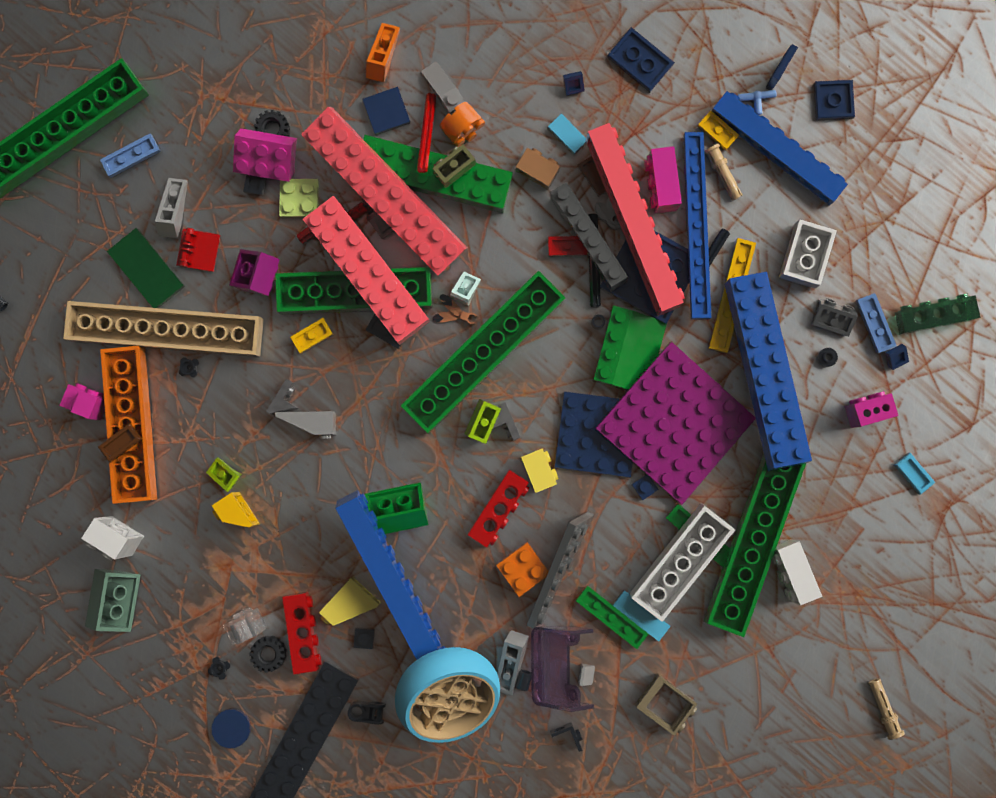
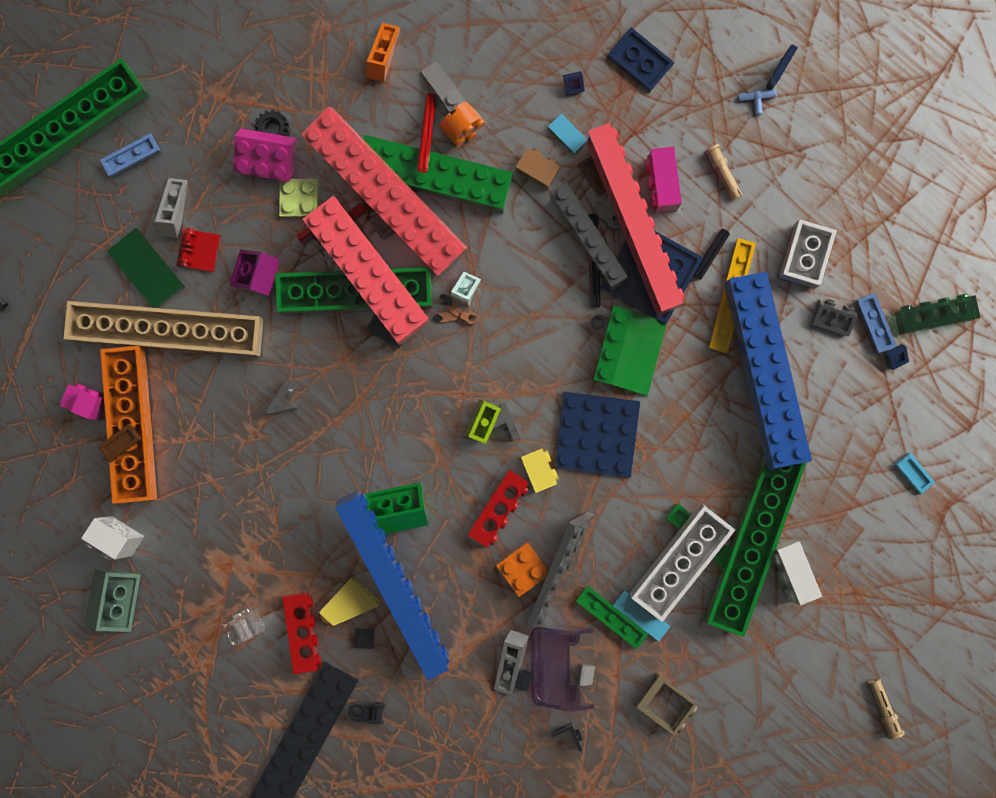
black plate [179,357,199,377] -> none
lime slope [206,457,242,492] -> none
black plate [208,657,230,680] -> none
yellow slope [212,492,260,528] -> none
dark blue tile [212,708,251,748] -> none
black plate [243,175,267,196] -> none
black tyre [249,636,287,673] -> none
light grey slope [275,411,336,439] -> none
yellow plate [290,318,334,354] -> none
dark blue tile [362,86,411,136] -> none
wheel [395,647,500,743] -> none
green brick [401,271,566,434] -> none
olive brick [432,144,476,188] -> none
red plate [548,236,587,257] -> none
magenta plate [595,342,756,505] -> none
dark blue plate [631,474,659,500] -> none
blue plate [683,132,711,320] -> none
yellow plate [698,110,739,151] -> none
blue brick [712,91,848,206] -> none
dark blue tile [814,80,855,120] -> none
black plate [818,348,838,367] -> none
dark pink piece [844,391,899,428] -> none

